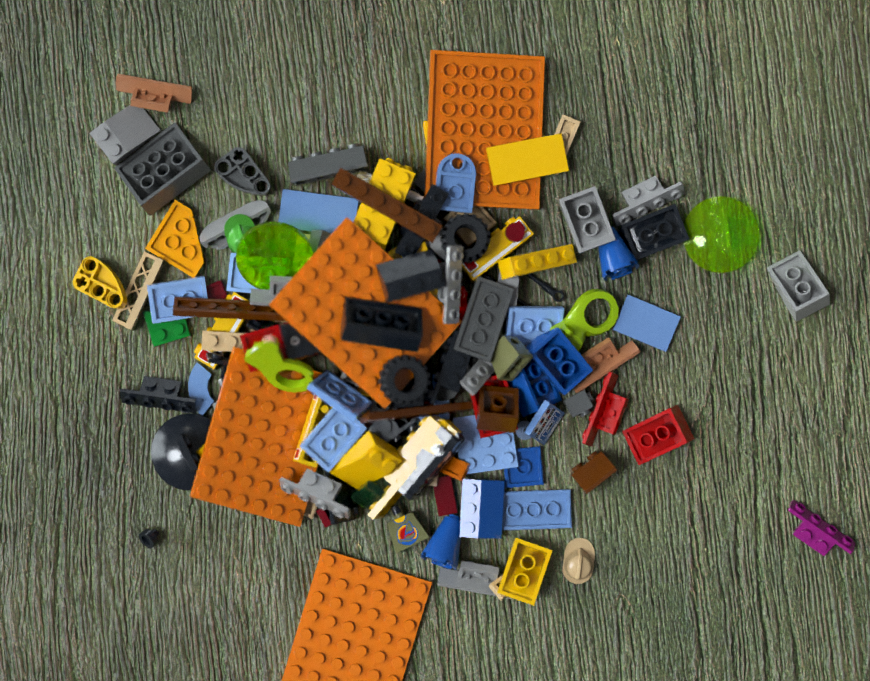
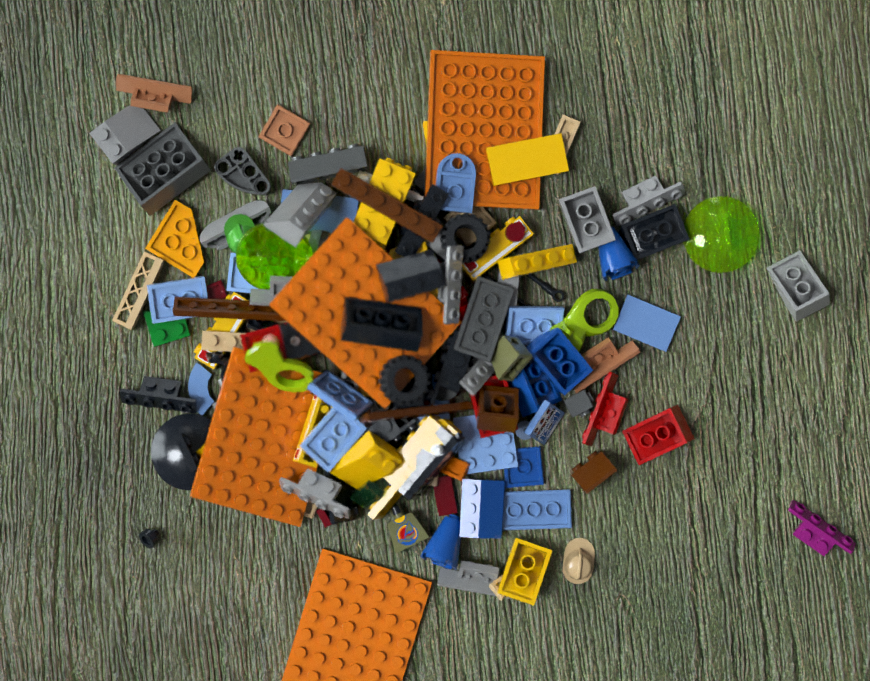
yellow beam [73,256,128,310] -> none
none -> nougat tile [258,104,311,157]
none -> light grey slope [264,182,337,247]

